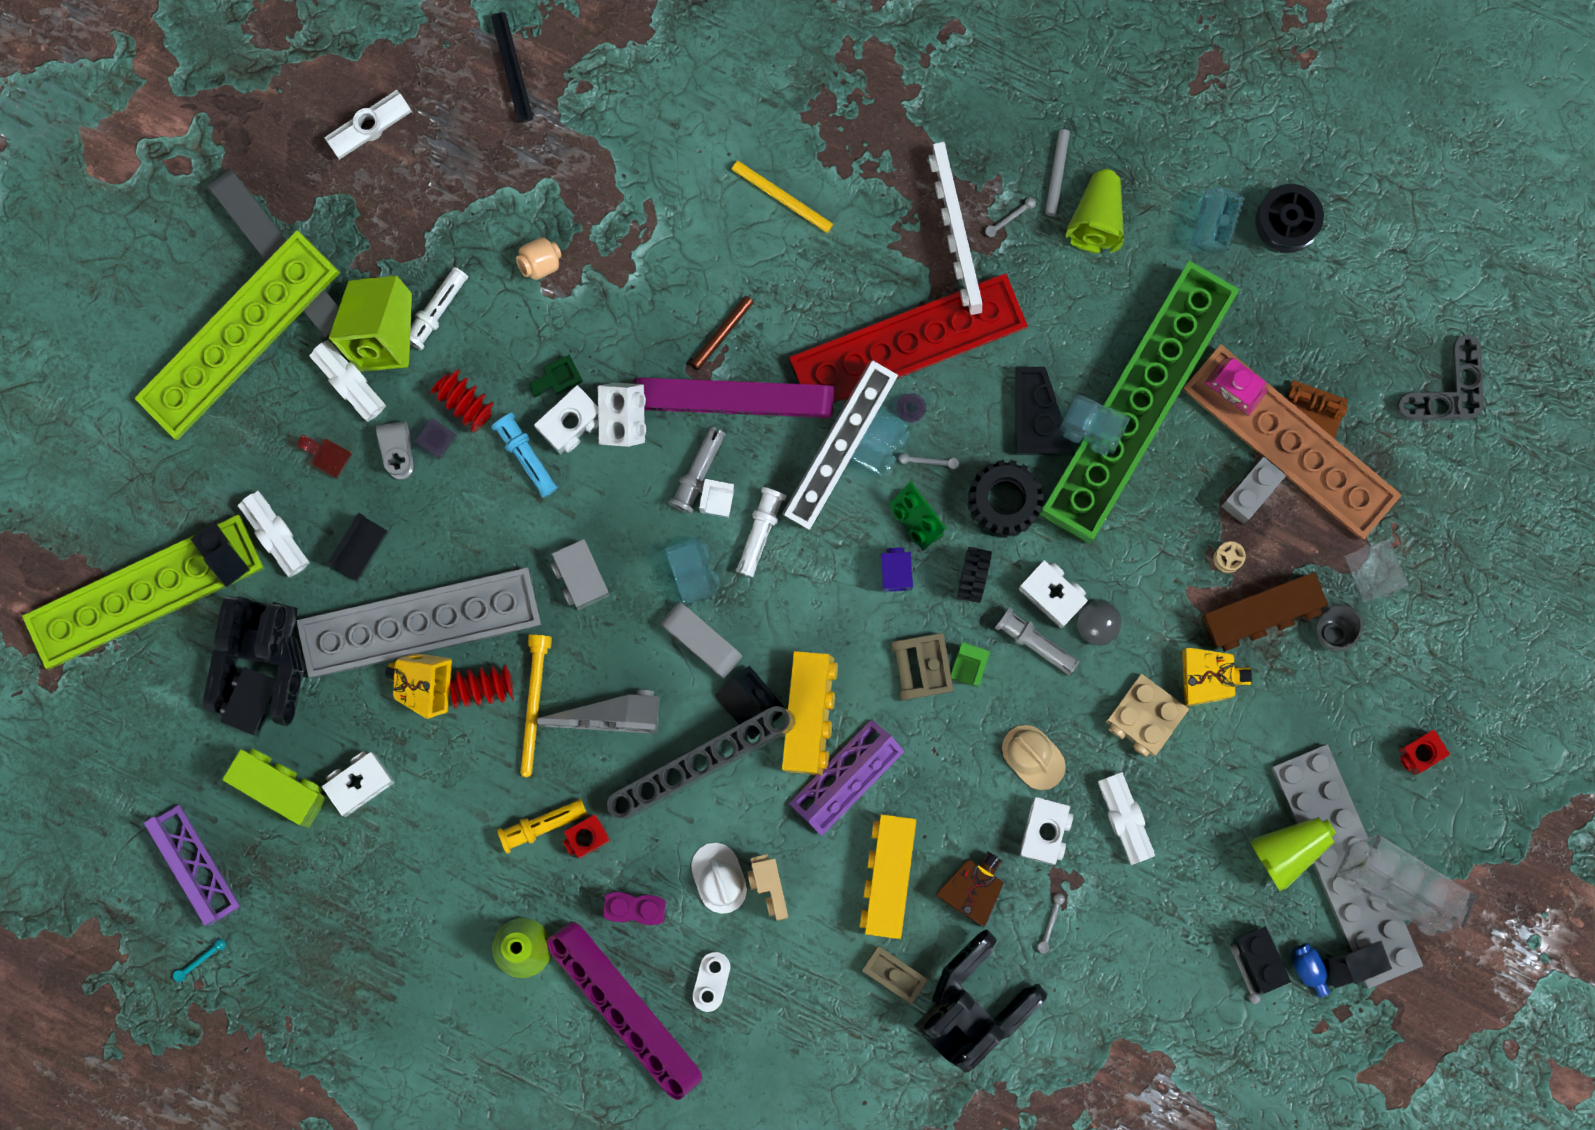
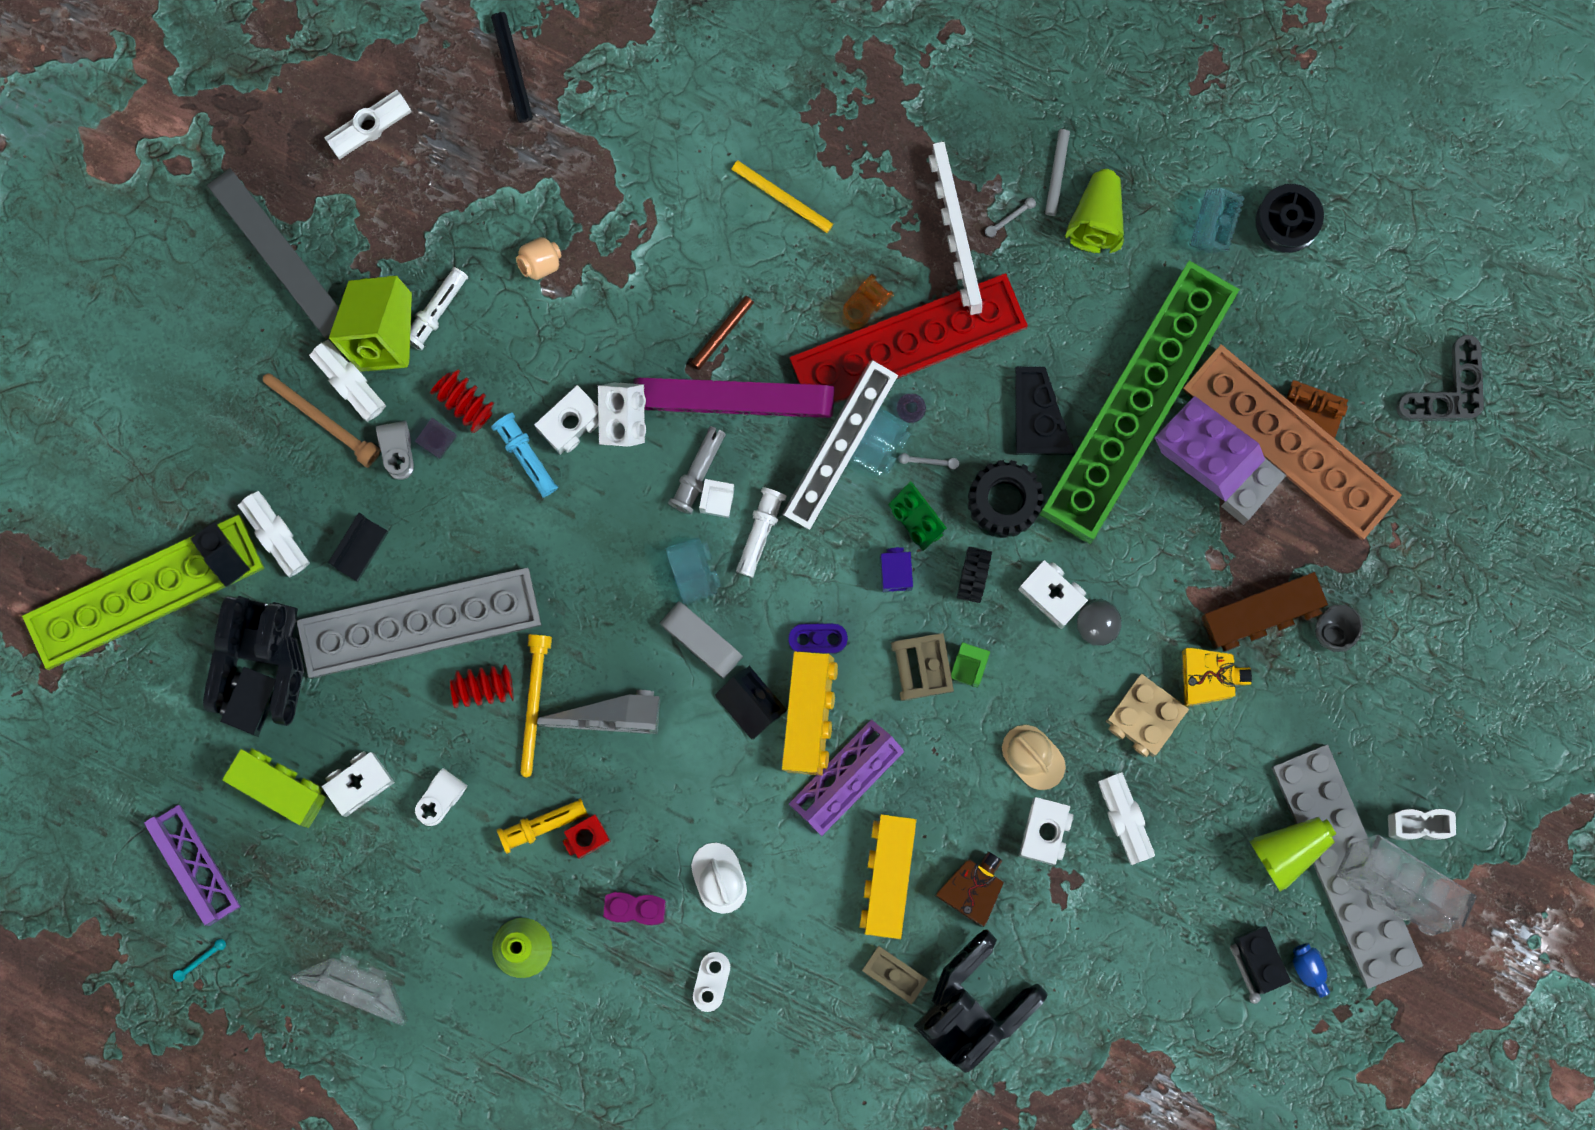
lime plate [135,230,340,440] -> none
clear red plate [297,435,352,479] -> none
yellow torso [385,653,452,719] -> none
dark green plate [529,355,583,398] -> none
magenta beam [547,922,702,1100] -> none
light grey brick [550,539,610,610] -> none
dark grey beam [607,706,795,819] -> none
tan plate [747,854,788,921] -> none
light grey pin [995,607,1080,676] -> none
light grey hinge [1037,893,1065,954] -> none
clear light blue brick [1060,394,1130,455] -> none
dark pink torso [1204,358,1267,416] -> none
tan wheel [1213,541,1246,573] -> none
black slope [1324,940,1392,989] -> none
clear piece [1343,539,1409,604] -> none
red brick [1398,729,1451,775] -> none
none -> medium nougat piece [263,373,381,468]
none -> clear wedge [290,954,408,1026]
none -> white piece [415,768,468,826]
none -> dark purple plate [788,623,848,654]
none -> clear orange piece [841,274,895,330]
none -> medium lavender brick [1155,396,1265,502]
none -> white brick [1388,809,1456,841]

